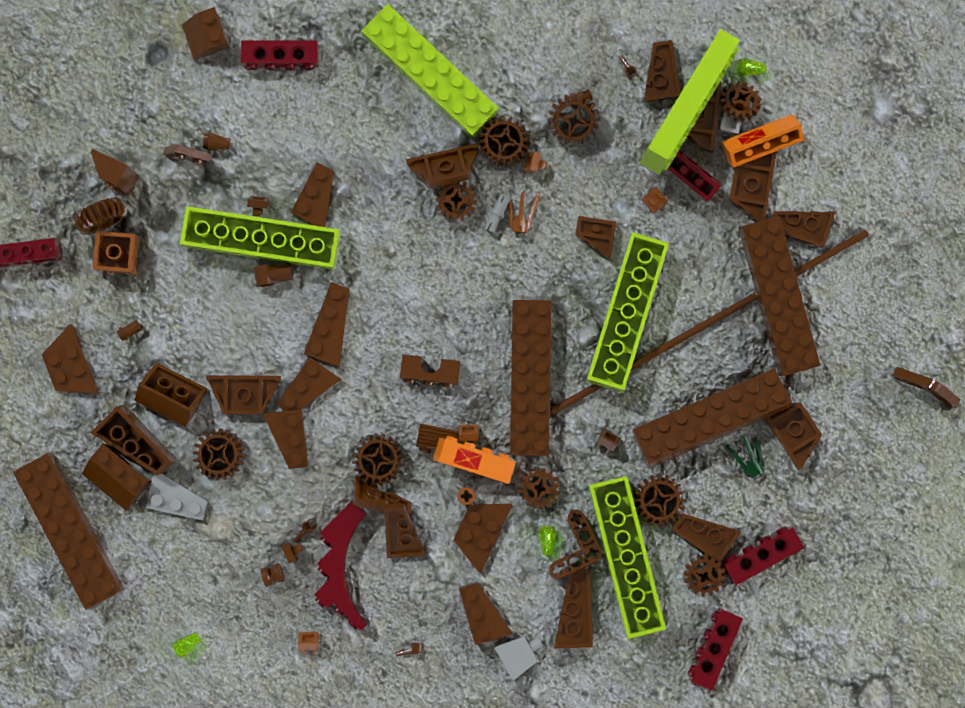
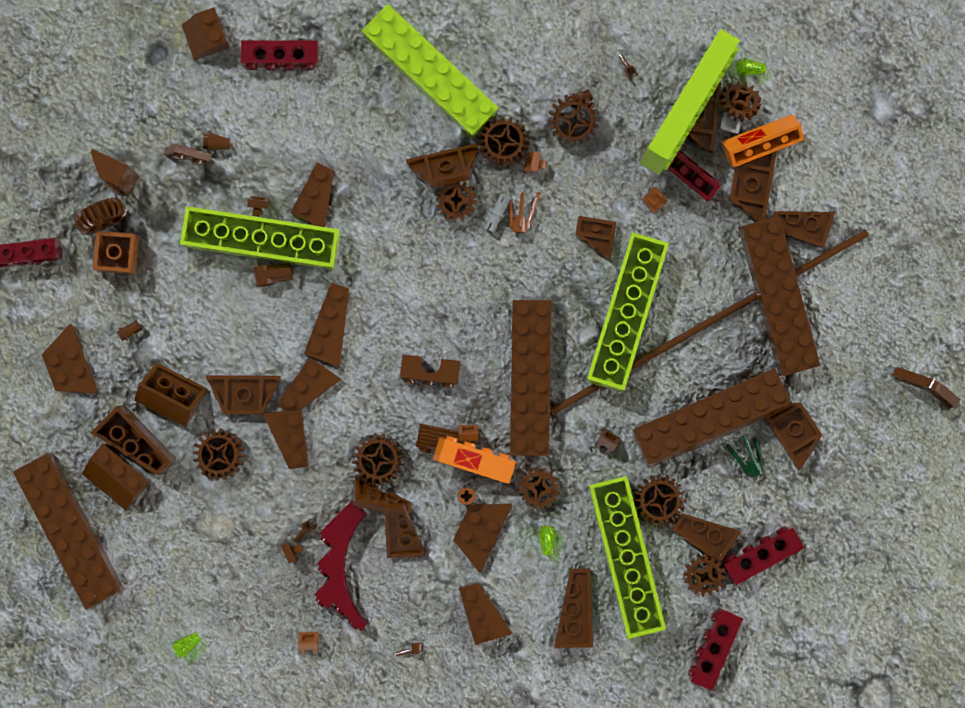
light grey wing [146,474,208,520] -> none
reddish brown wheel [260,563,285,587] -> none
light grey torso [494,635,543,681] -> none
reddish brown beam [549,510,602,580] -> none
reddish brown wing [643,40,681,103] -> none

